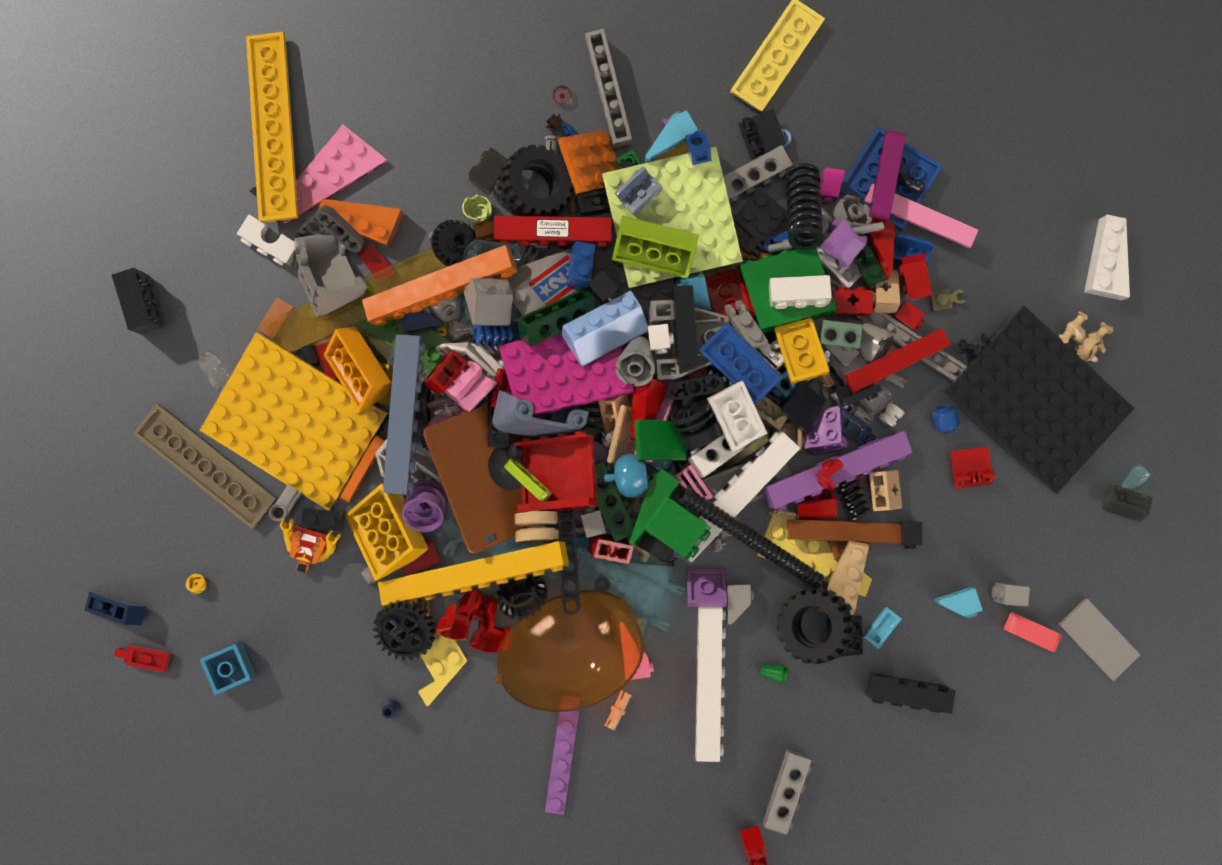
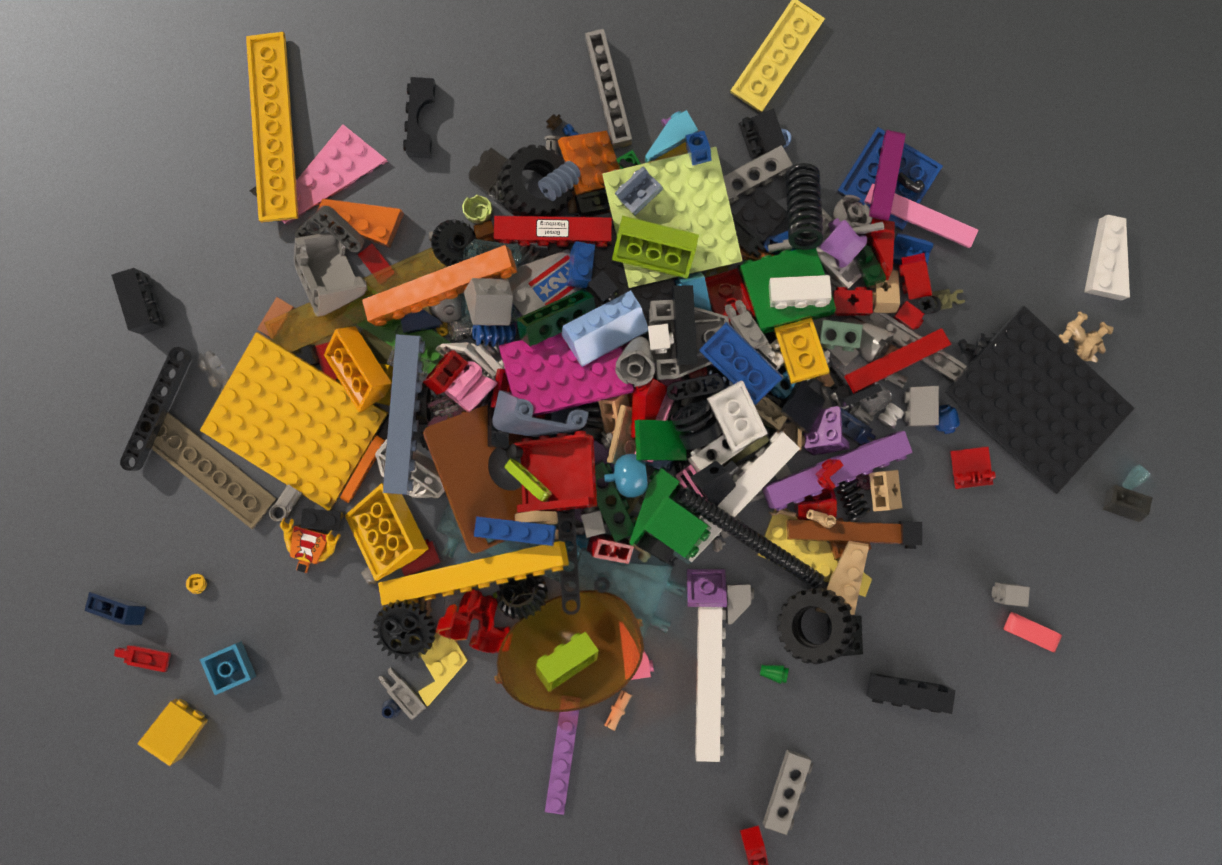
white arch [237,215,295,266] -> none
medium lavender wheel [402,480,447,532] -> none
clear smoke tile [553,85,572,106] -> none
dark pink slope [820,168,845,203] -> none
medium azure tile [862,607,902,649] -> none
medium azure slope [934,587,983,618] -> none
light grey tile [1058,598,1141,681] -> none
none -> black beam [120,347,192,471]
none -> yellow slope [137,698,208,766]
none -> light grey hinge [378,667,427,720]
none -> black arch [403,77,436,158]
none -> blue plate [474,517,556,546]
none -> lime brick [536,632,599,692]
none -> sand blue piece [538,161,580,201]
none -> black torso [691,461,739,506]
none -> tan arm [807,510,836,528]
none -> light grey slope [904,386,939,427]
none -> black bush [919,296,942,314]

